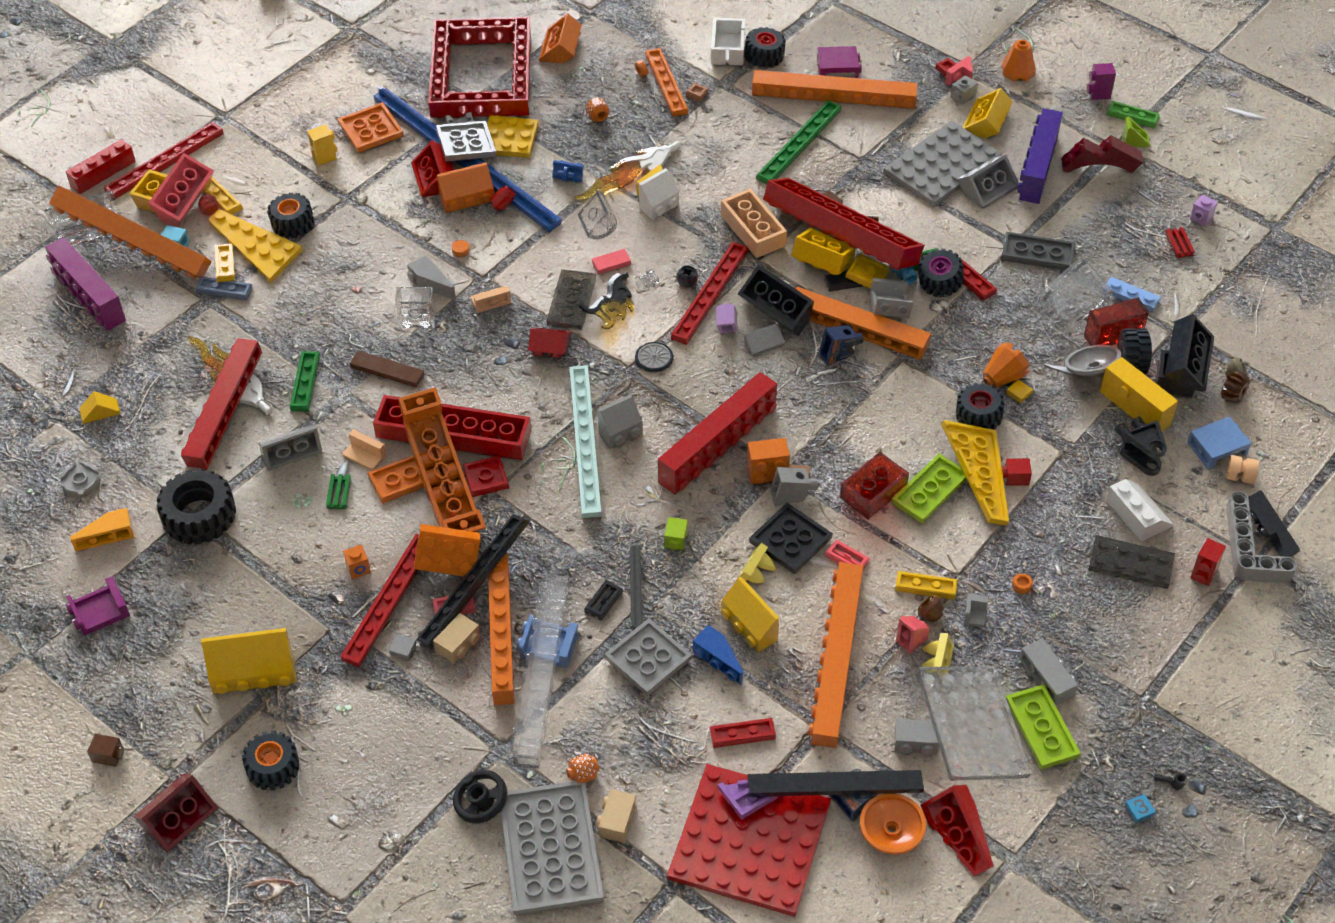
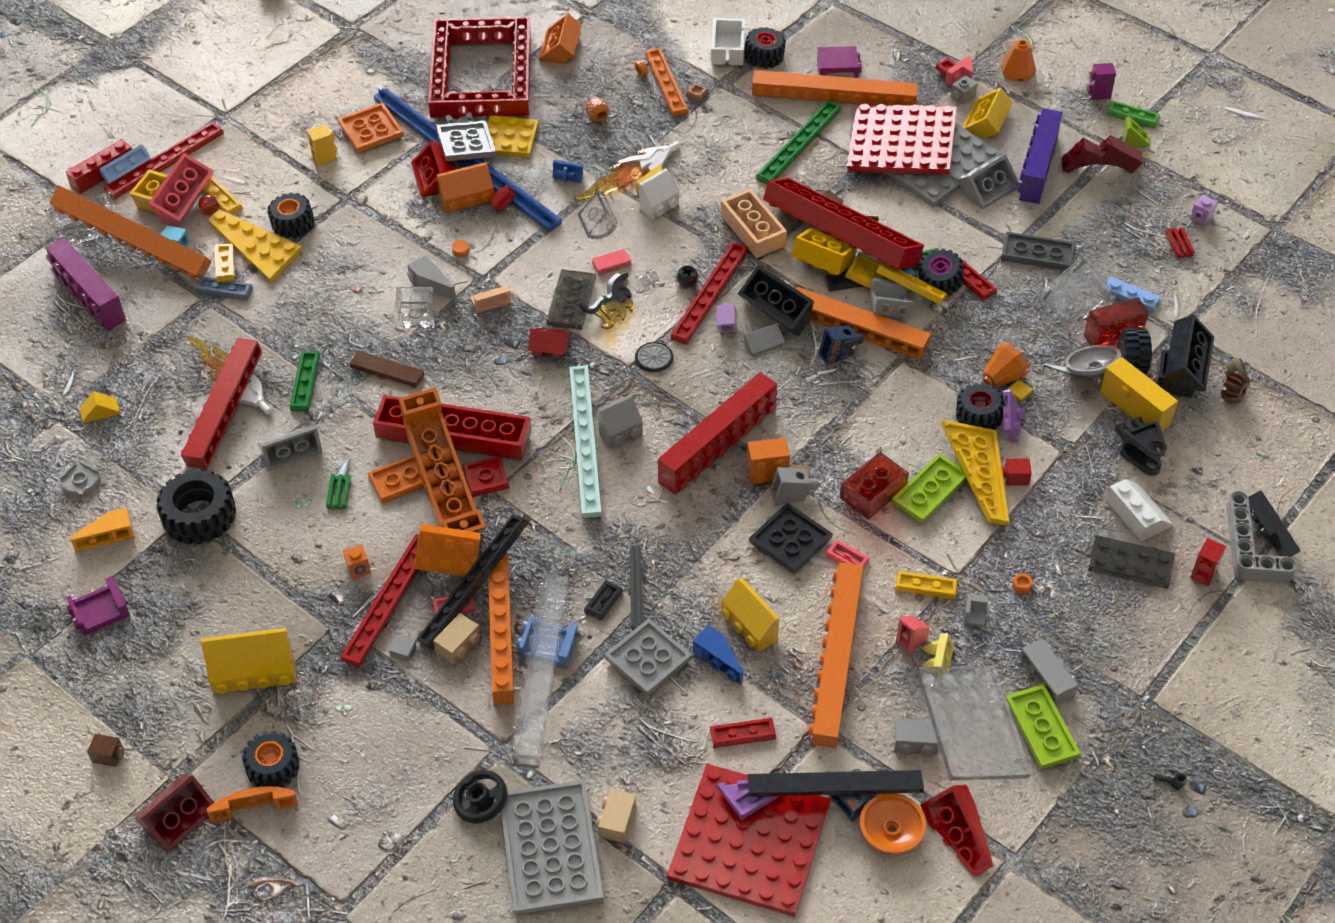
light nougat panel [343,429,387,471] -> none
orange head [566,753,600,783] -> none
lime brick [664,517,688,550] -> none
light yellow tile [737,543,776,583] -> none
reddish brown cone [917,595,944,622] -> none
dark azure tile [1125,794,1156,823] -> none
medium blue panel [1187,416,1251,470] -> none
light nougat wheel [1226,455,1259,485] -> none
none -> light blue plate [99,144,151,184]
none -> orange slope [207,787,298,823]
none -> plate [847,104,957,175]
none -> yellow tile [877,263,947,305]
none -> medium lavender wing [1003,389,1024,442]

